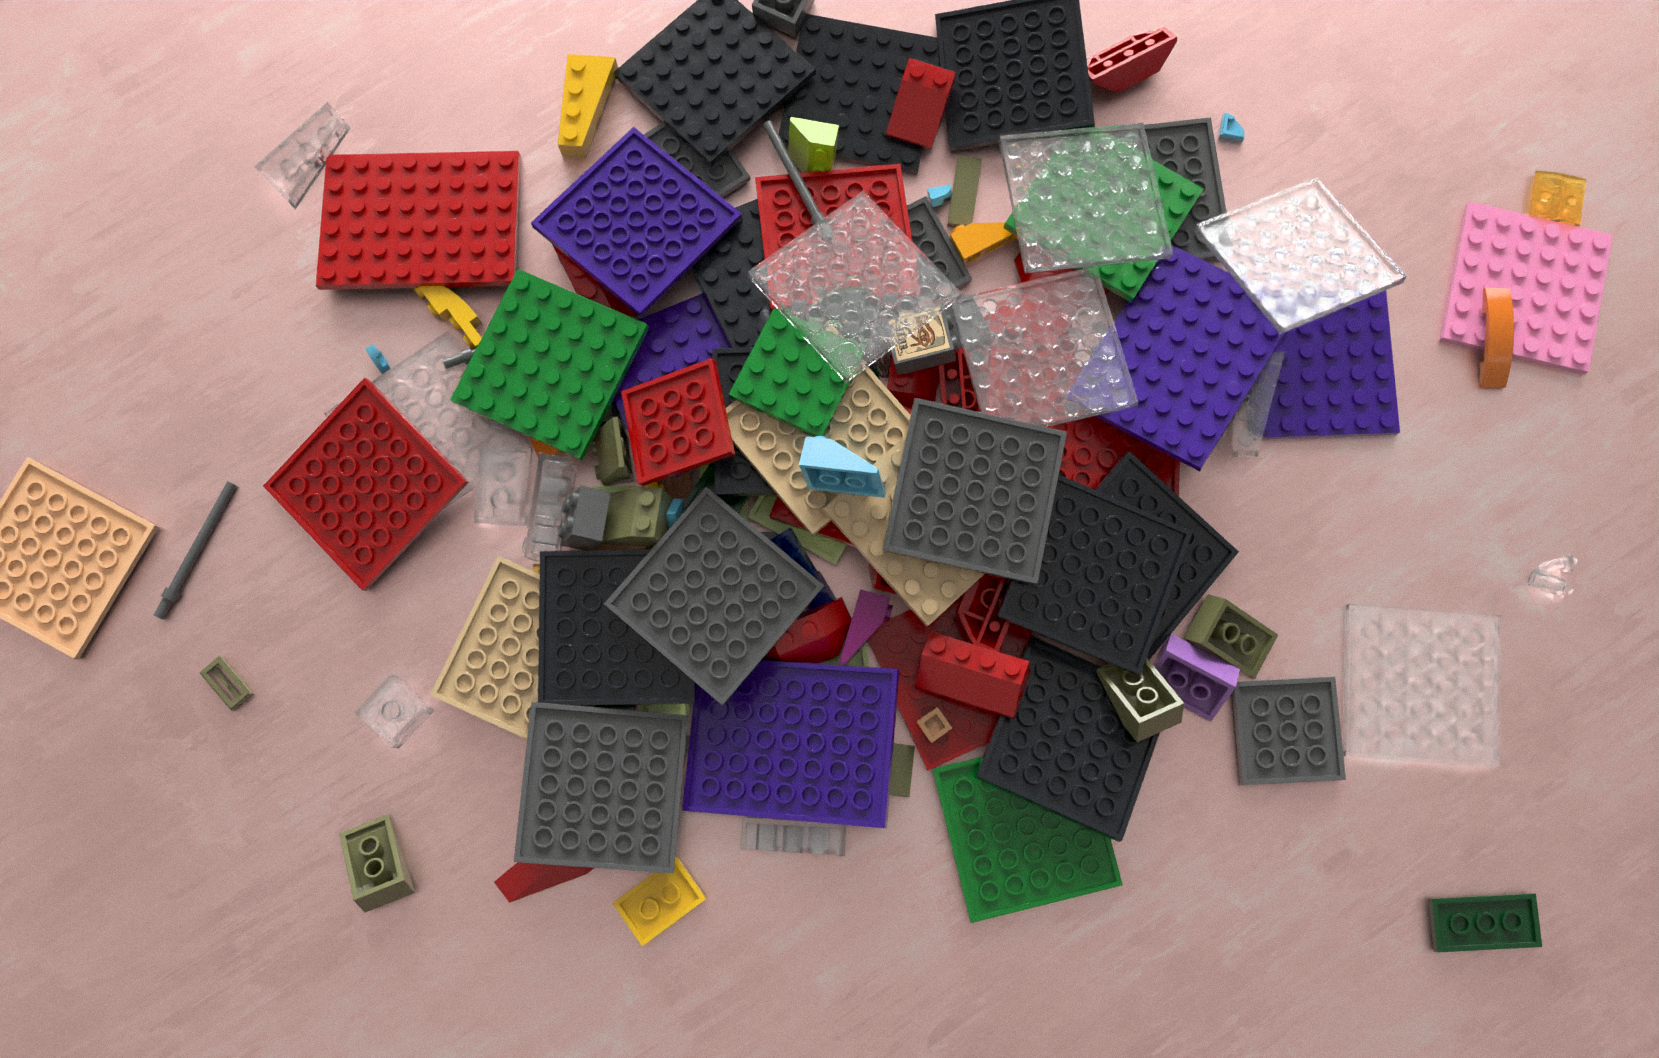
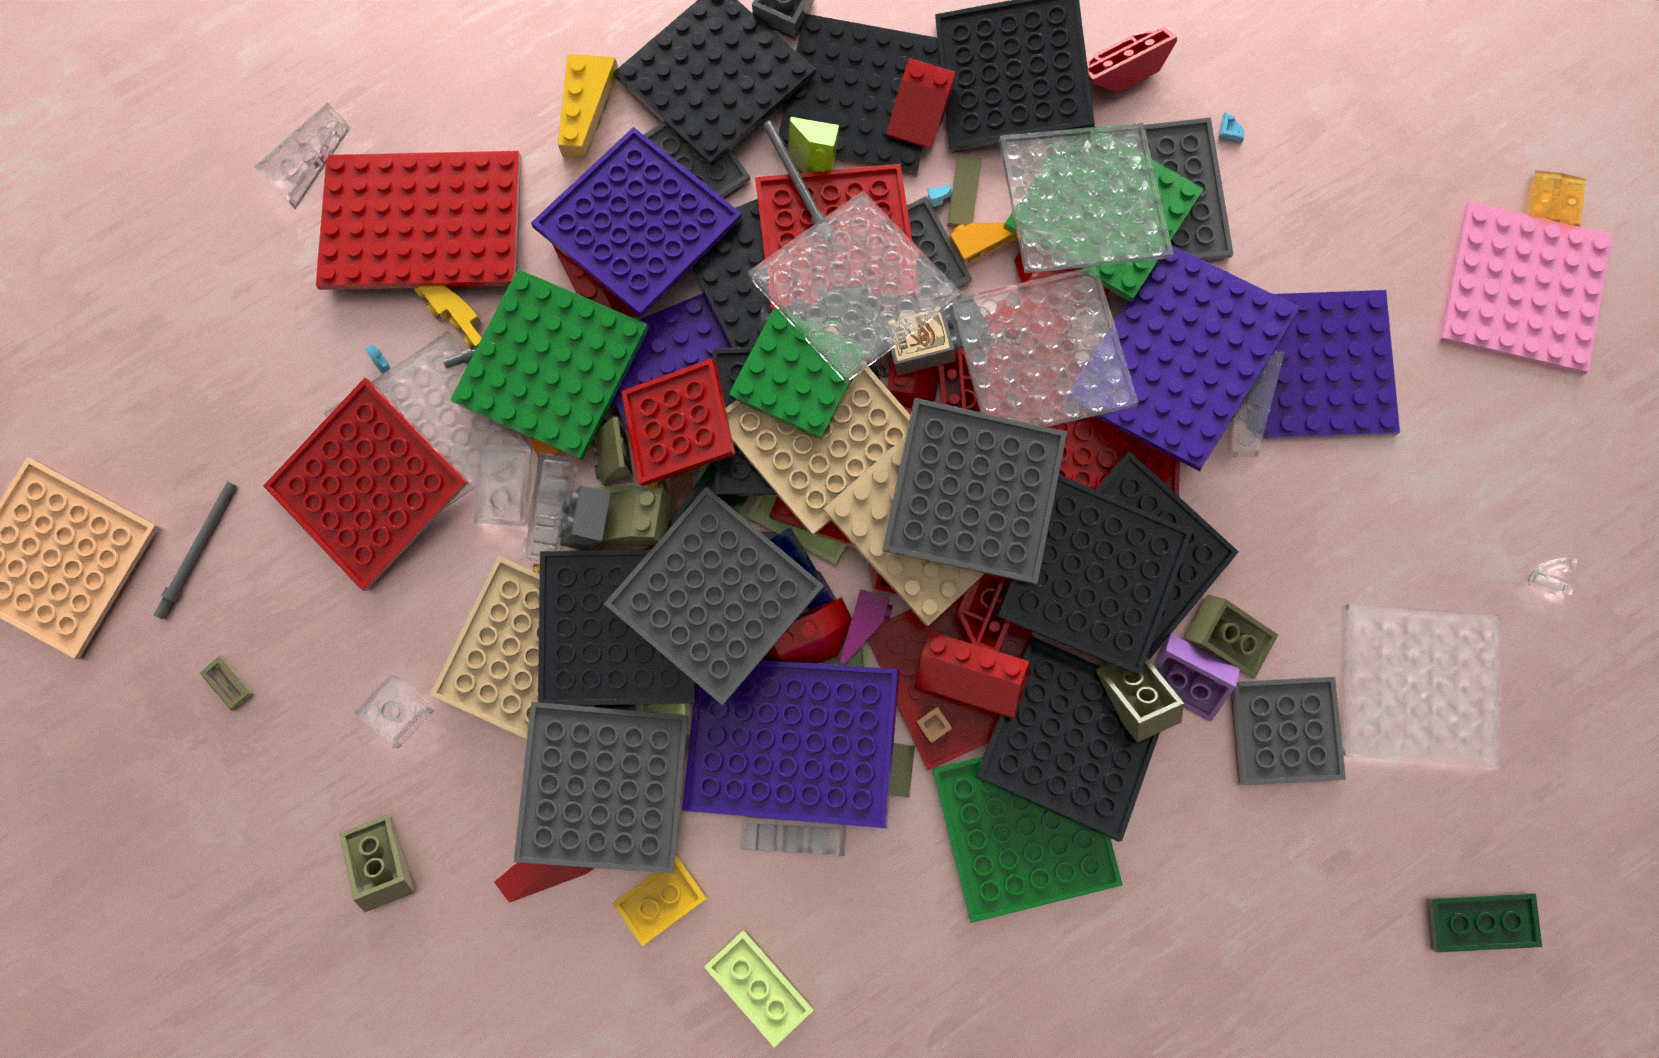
medium azure tile [666,499,684,529] -> none
medium azure slope [799,436,886,498] -> none
clear plate [1194,178,1407,334] -> none
orange slope [1479,288,1514,388] -> none
none -> yellowish green plate [704,930,814,1048]

